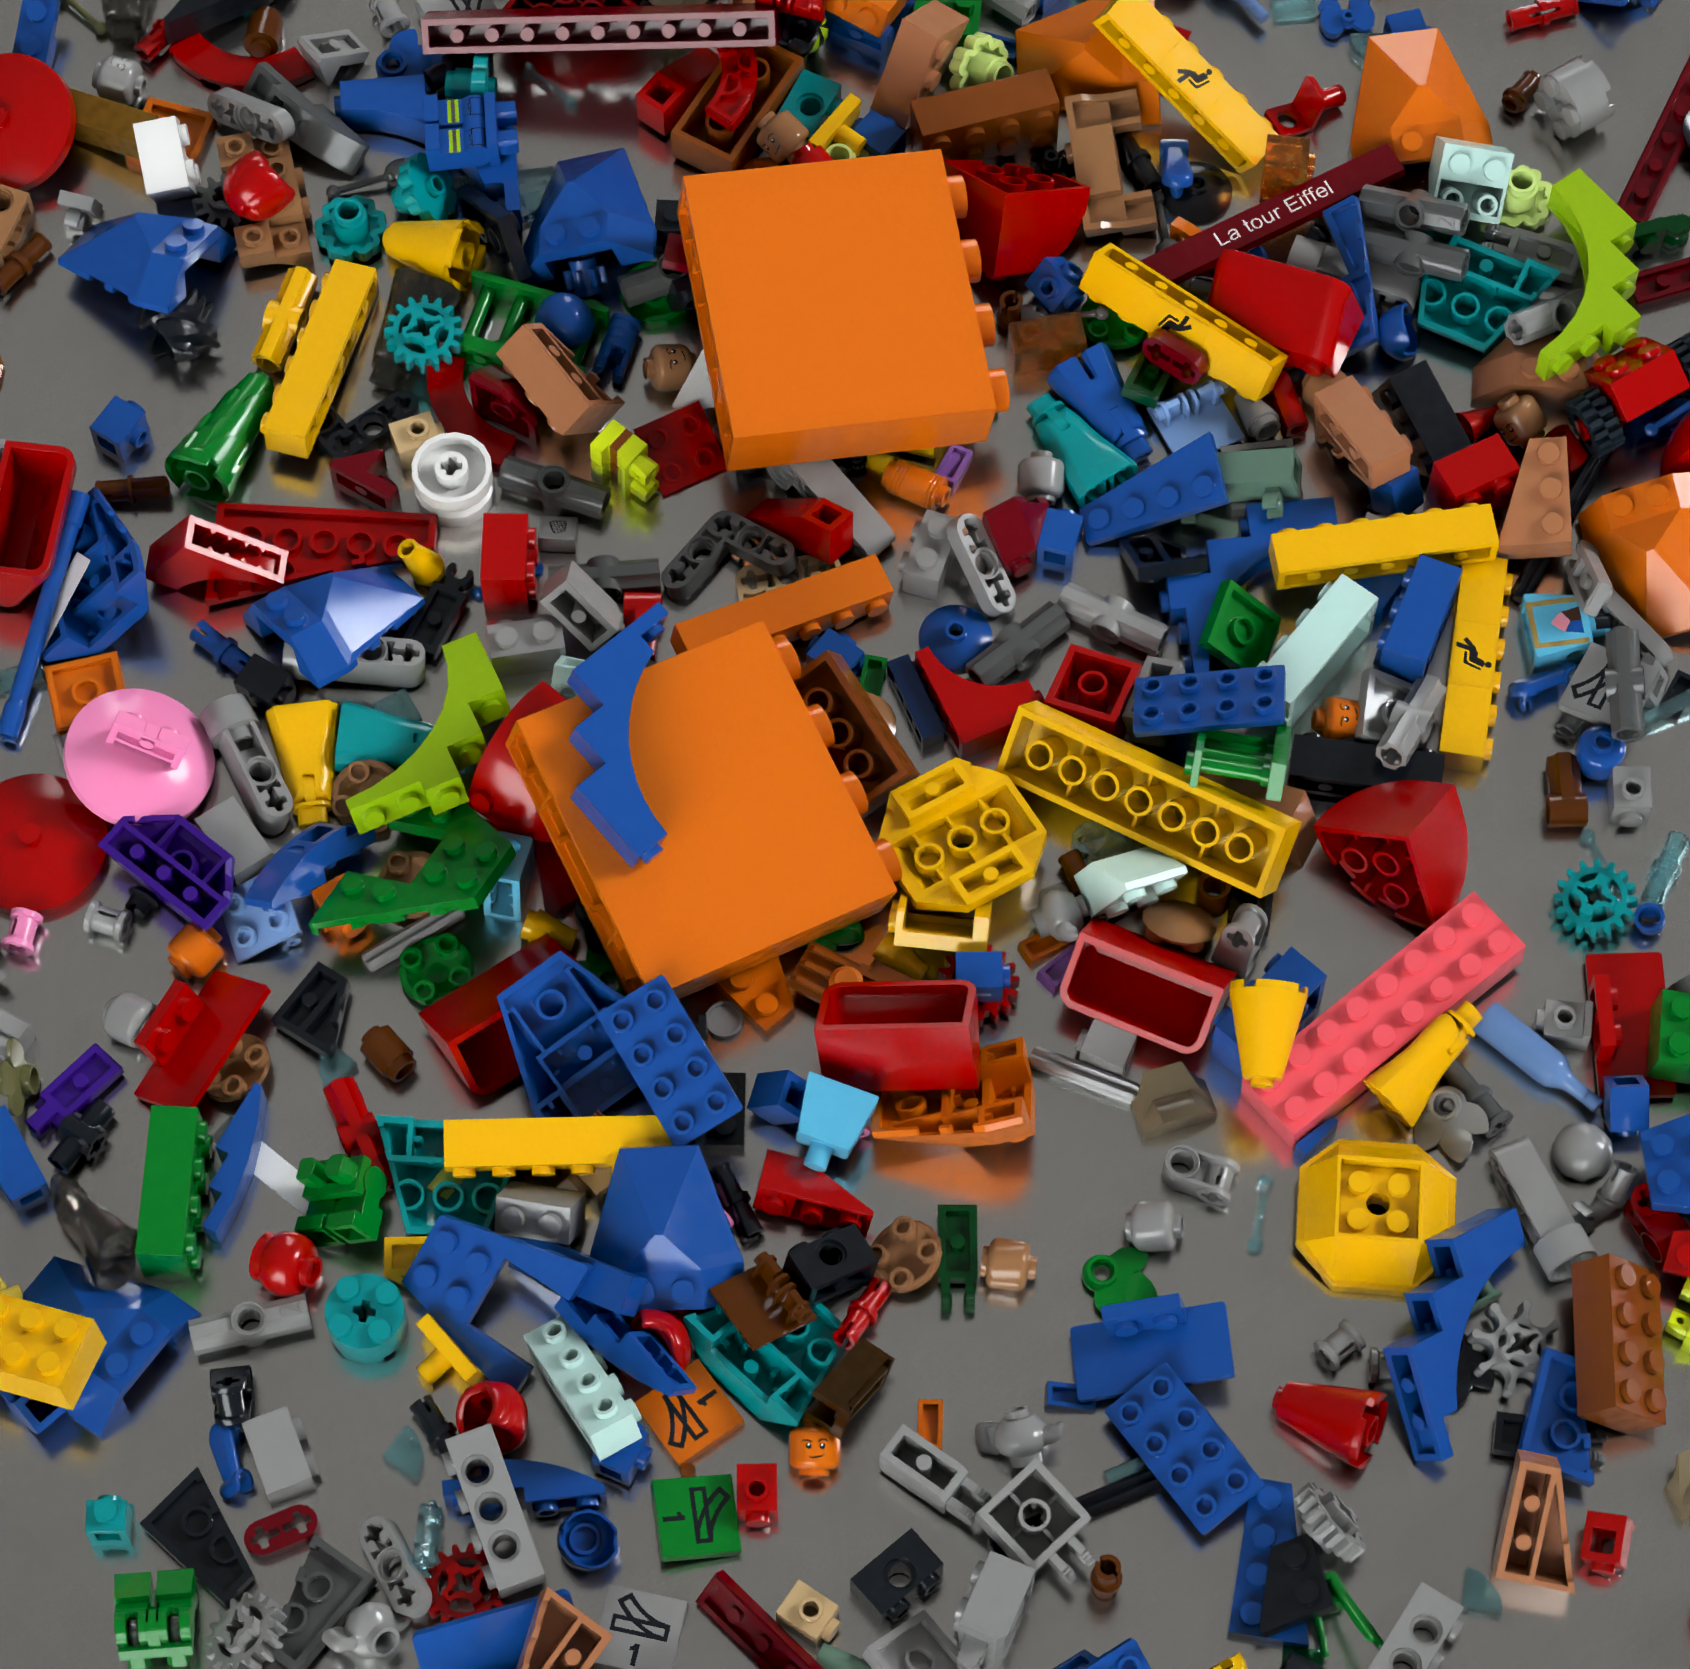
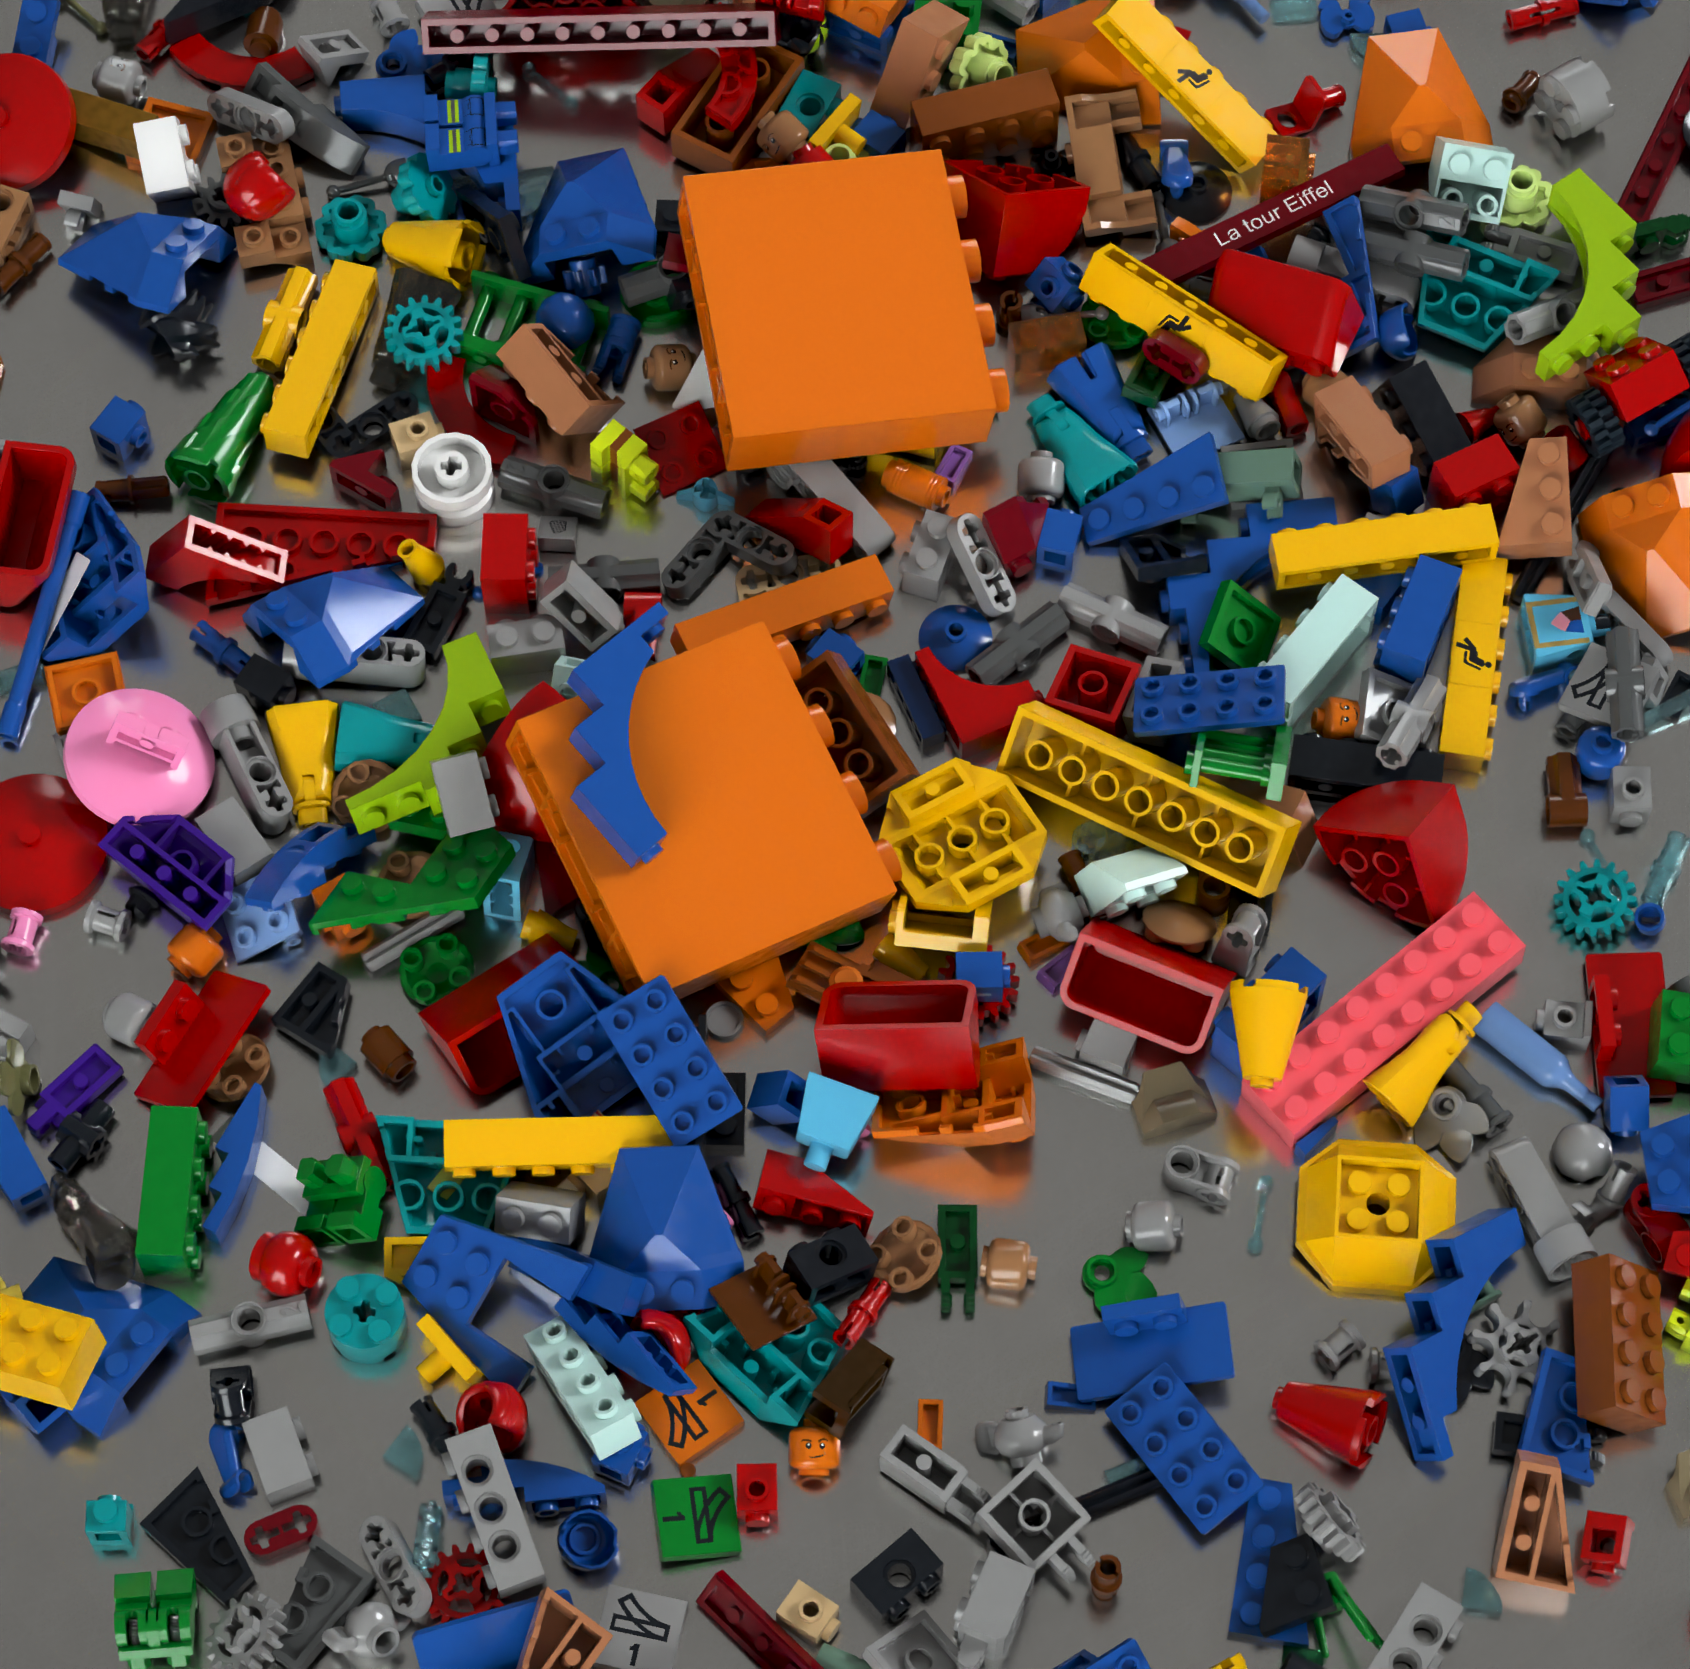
none -> light grey brick [430,750,500,838]
none -> medium azure piece [676,477,735,512]

